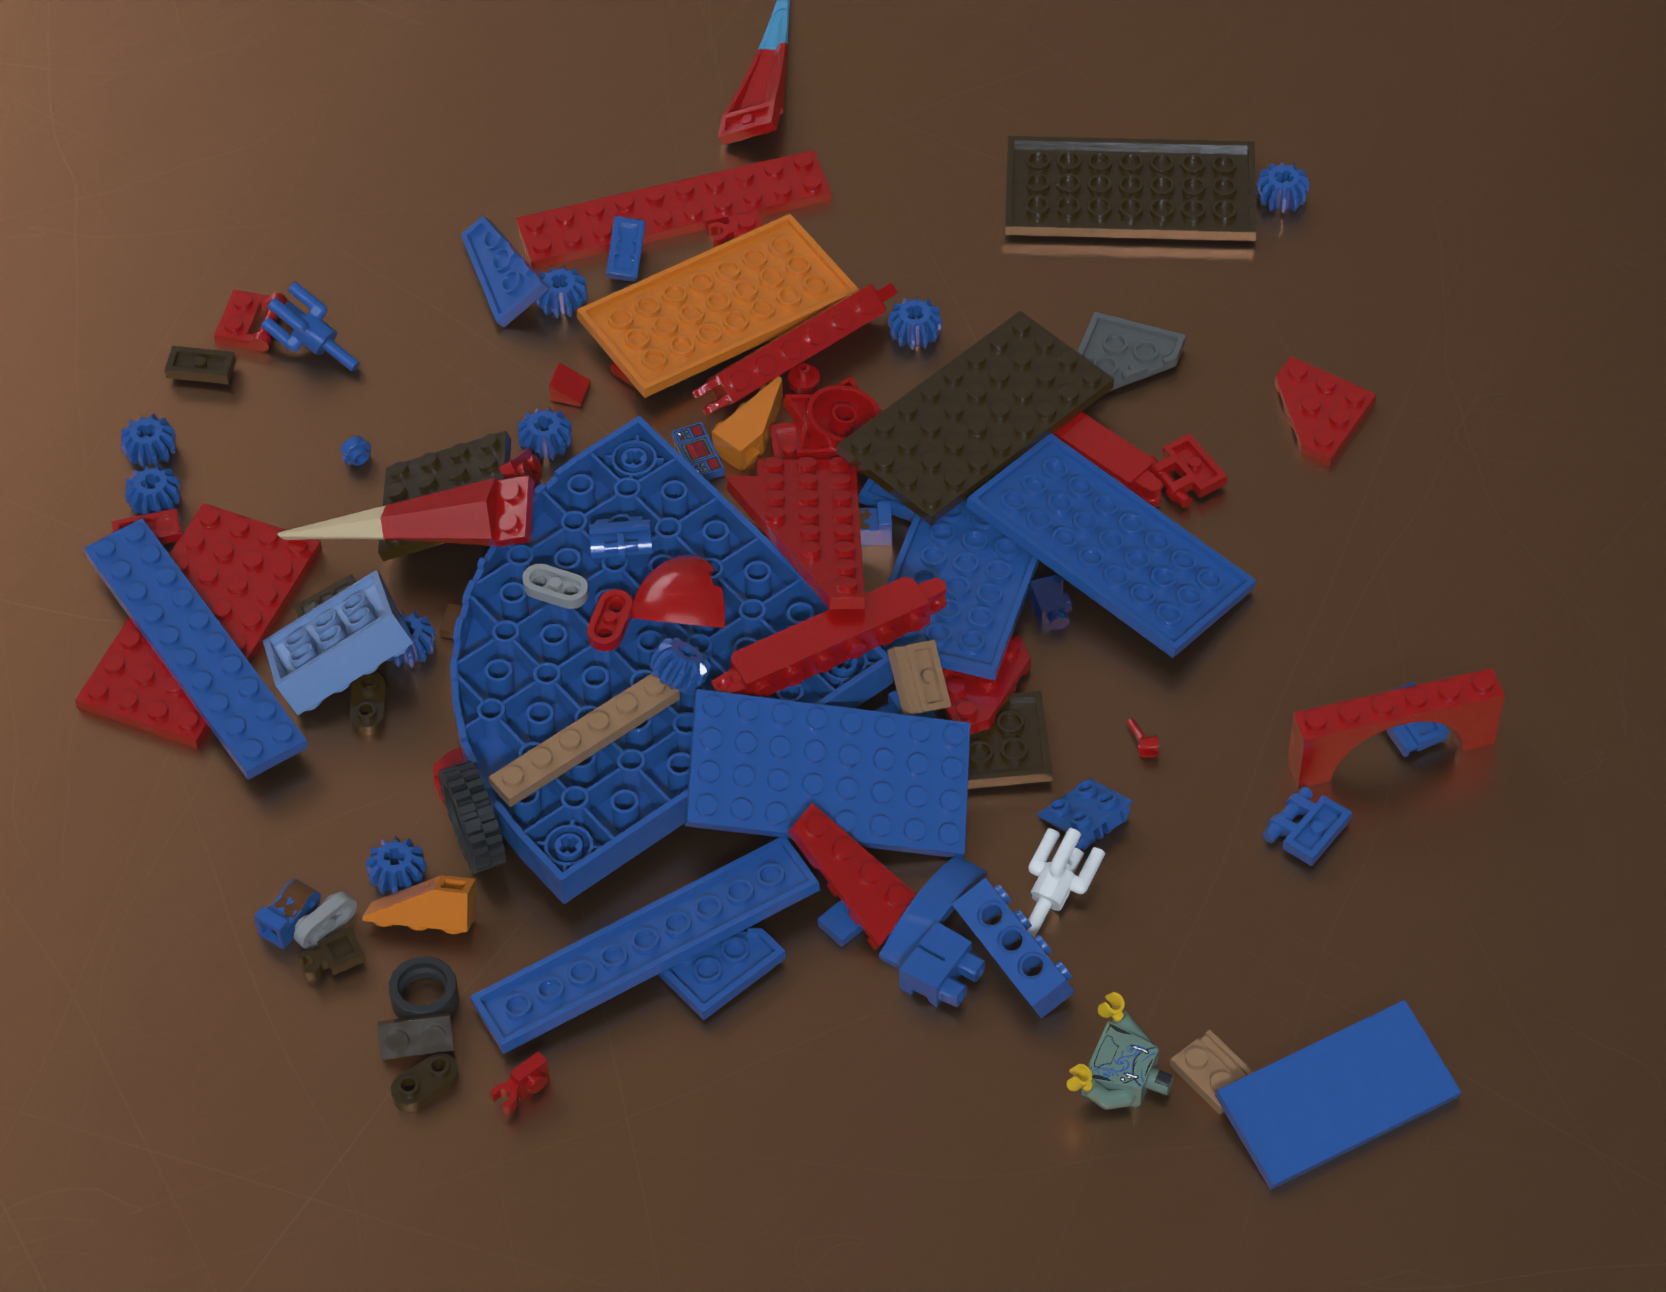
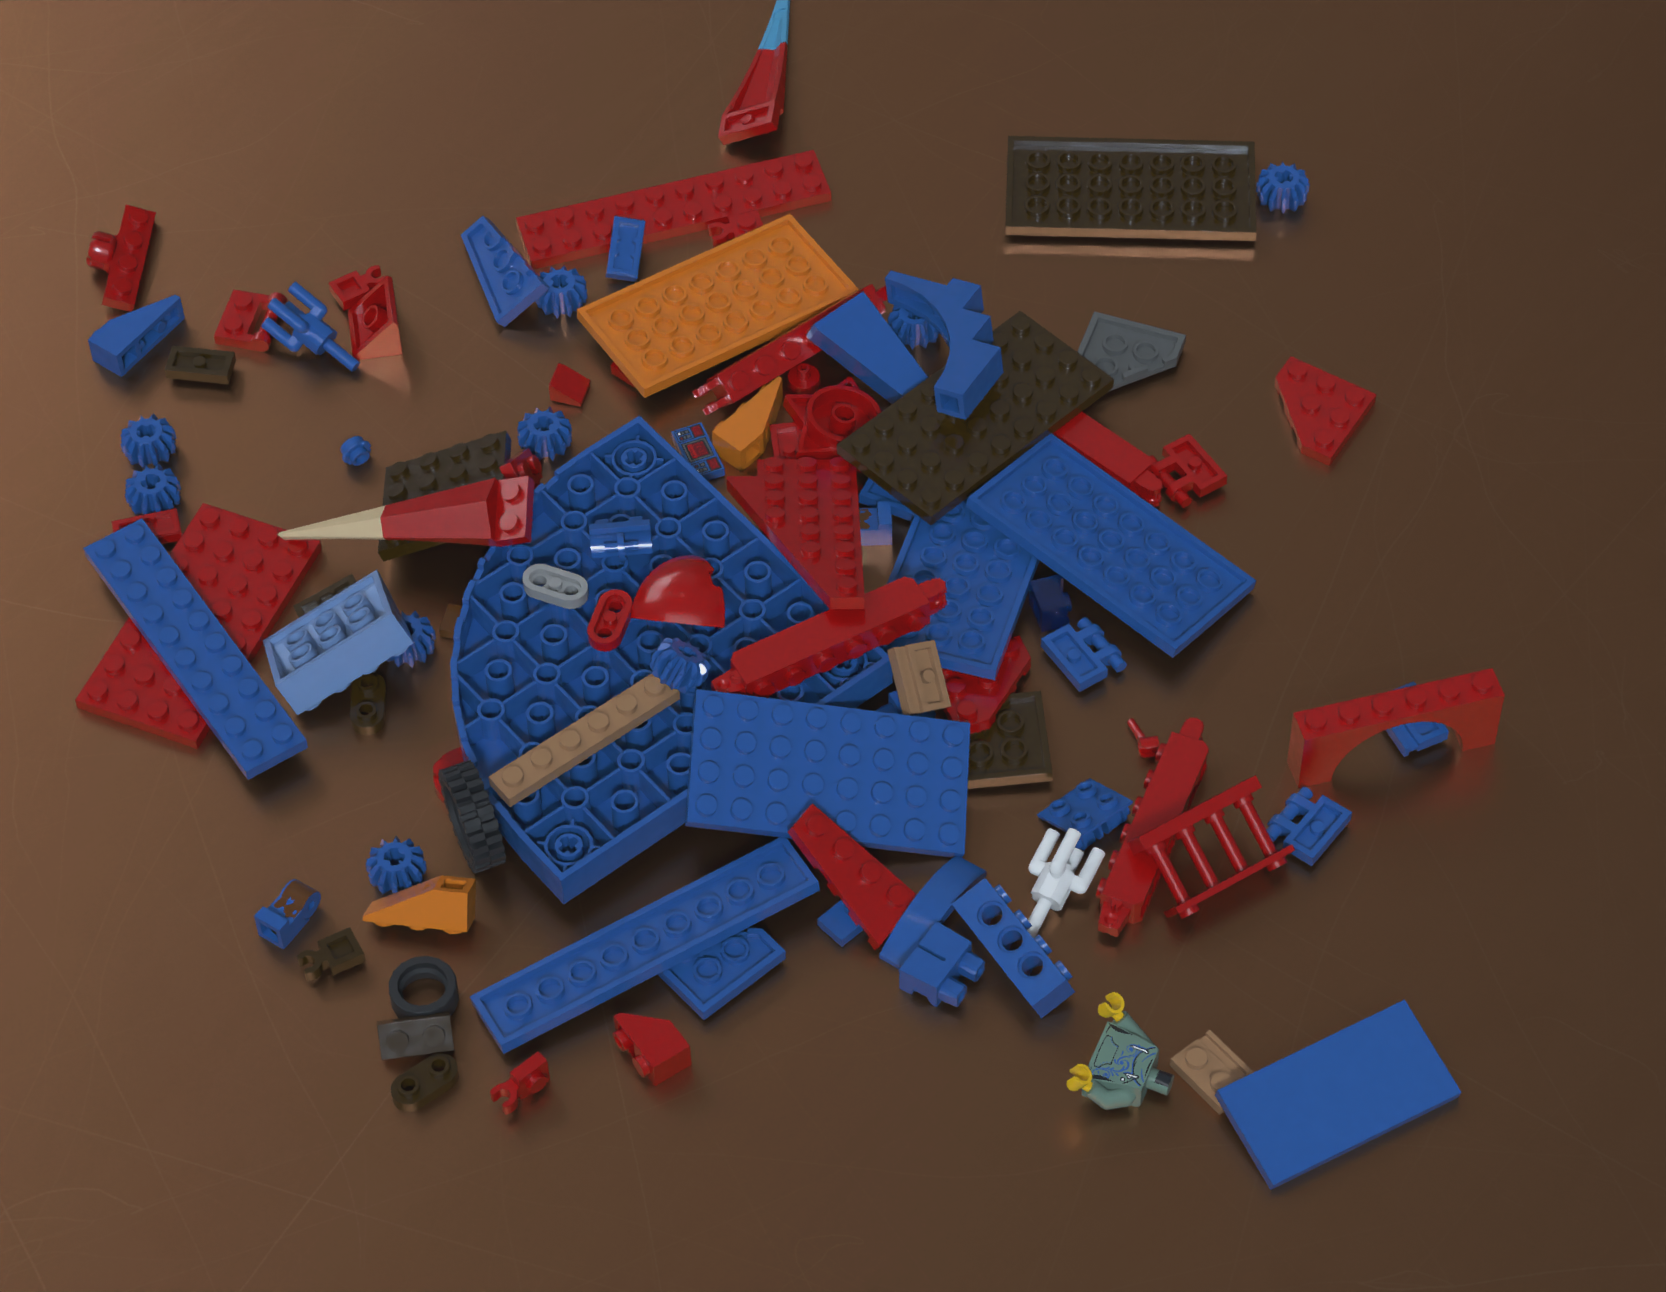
light grey plate [294,891,357,950] -> none
none -> red plate [86,204,156,312]
none -> blue slope [88,295,185,377]
none -> red plate [328,265,386,311]
none -> red slope [348,275,403,360]
none -> red slope [612,1013,692,1086]
none -> blue slope [806,291,929,404]
none -> blue arch [885,270,1004,420]
none -> blue plate [1041,617,1127,692]
none -> red hinge [1096,717,1209,937]
none -> red fence [1127,775,1295,919]

